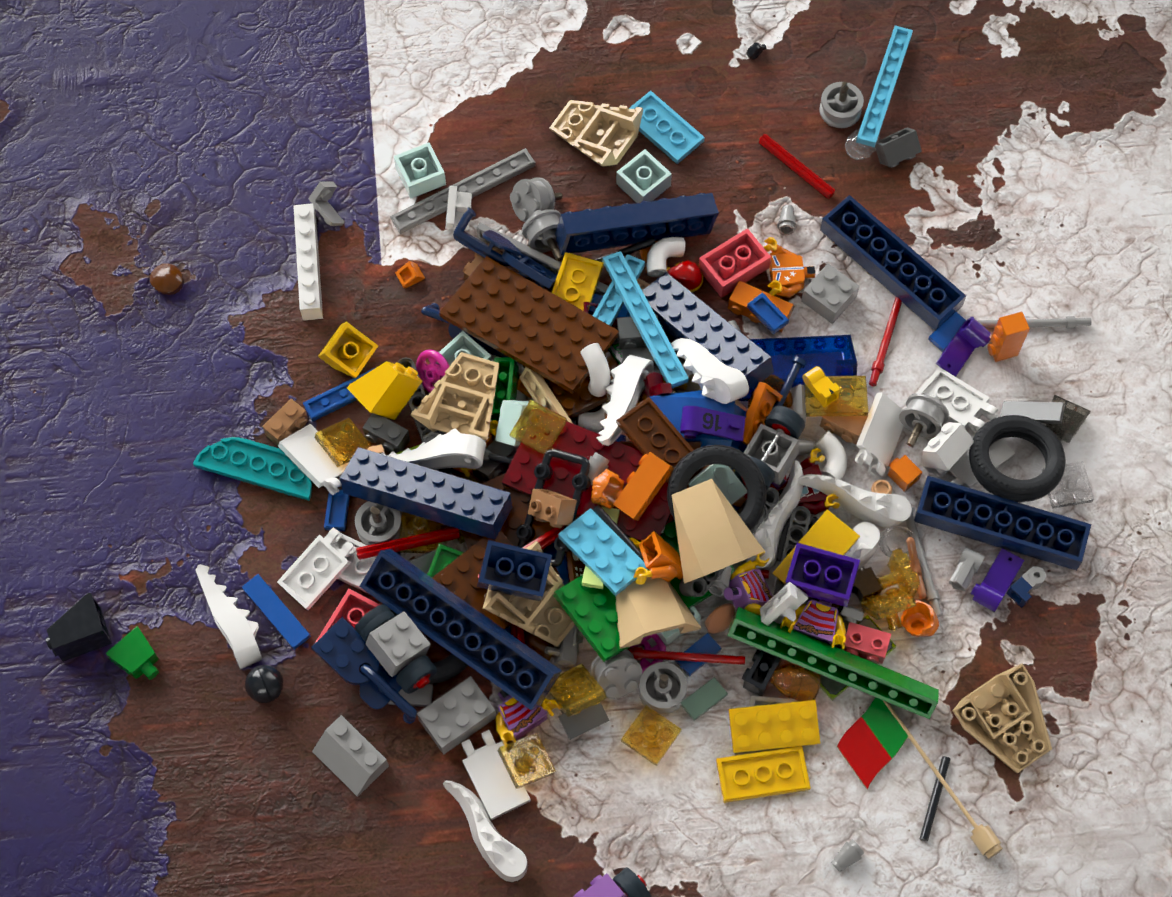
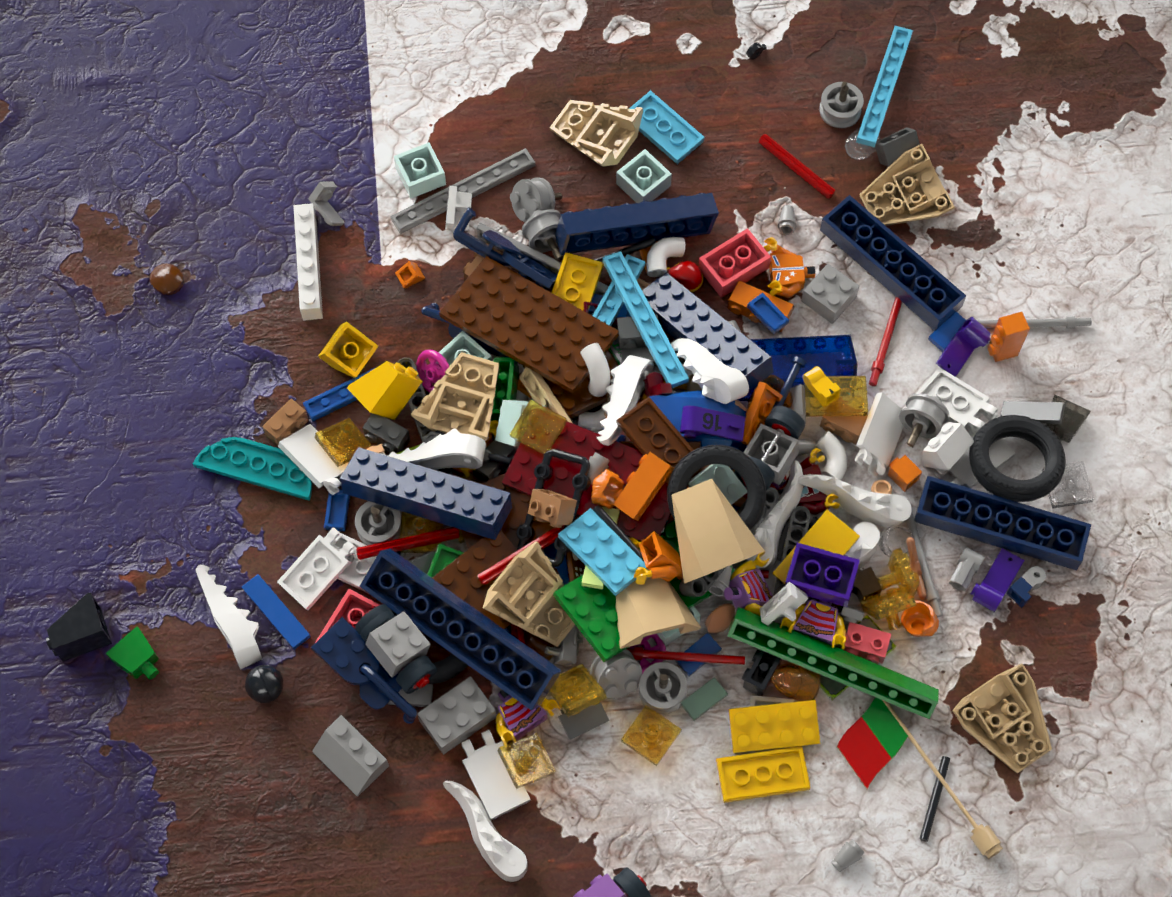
dark blue slope [477,540,552,601] -> none
none -> tan wedge [859,144,955,226]

